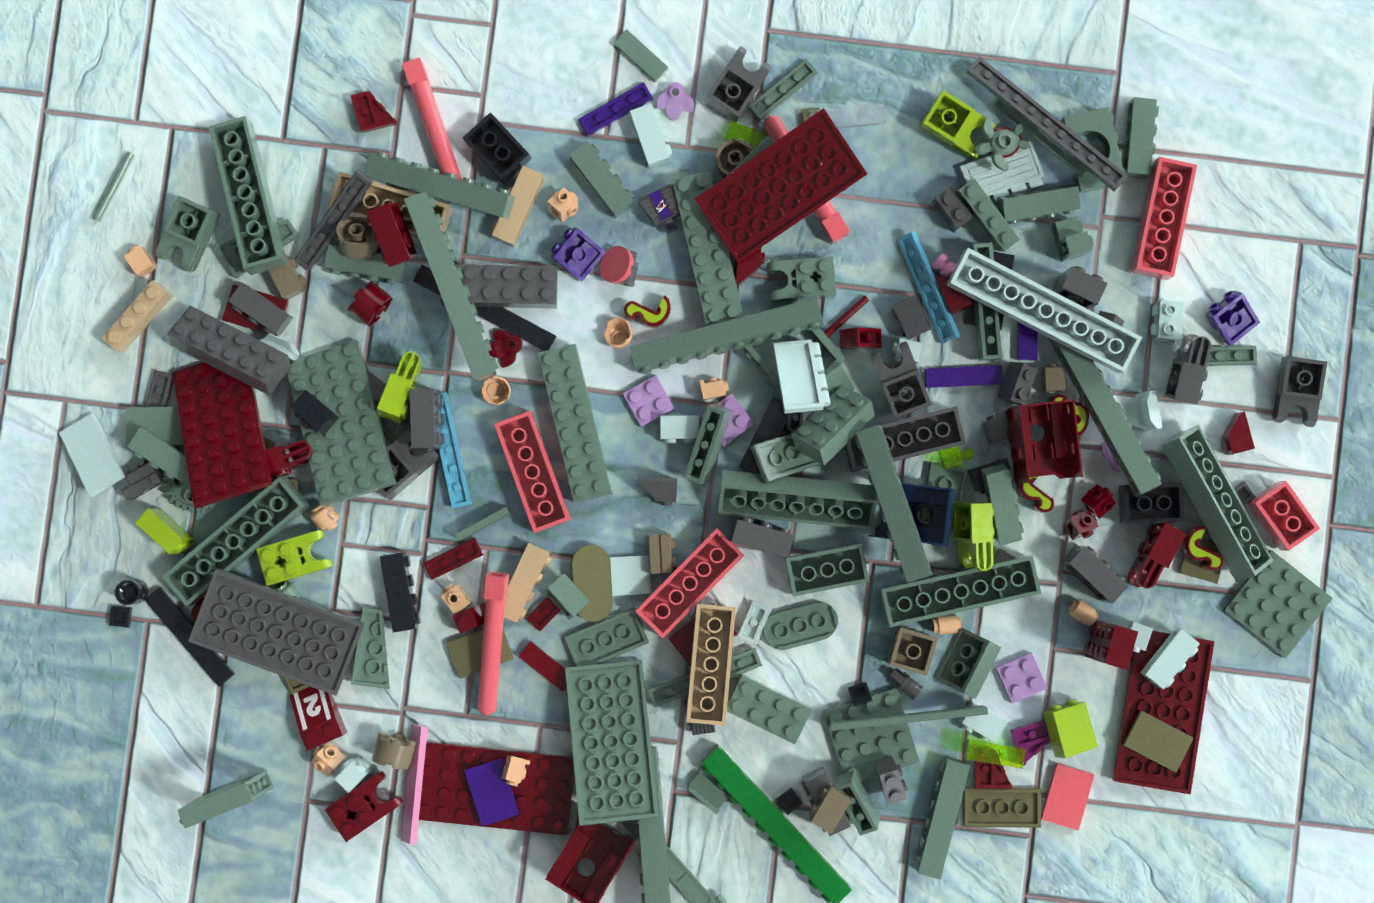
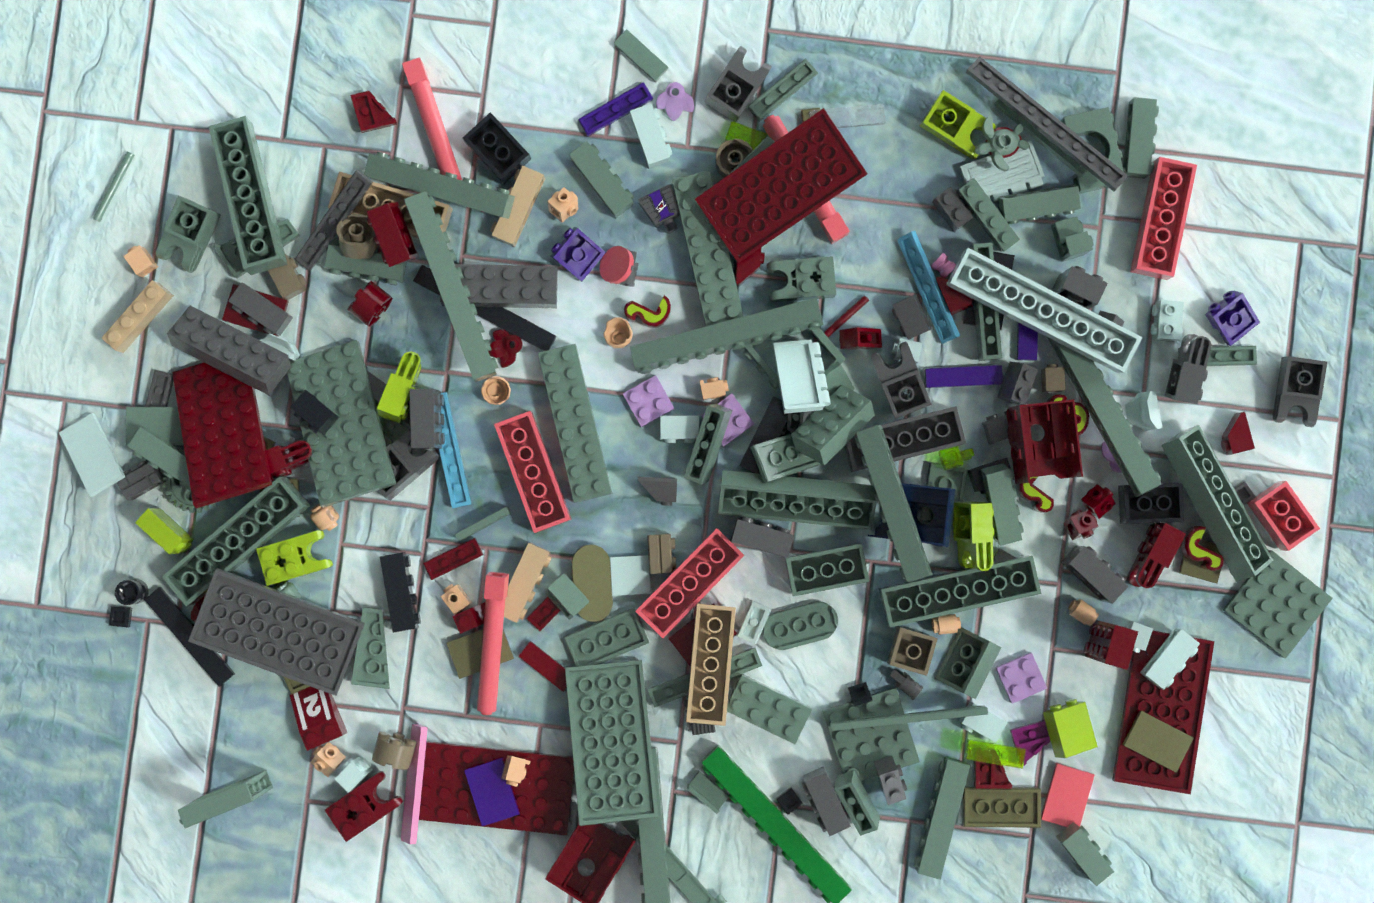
dark tan brick [809,784,852,834] -> none
none -> sand green brick [1056,822,1114,886]

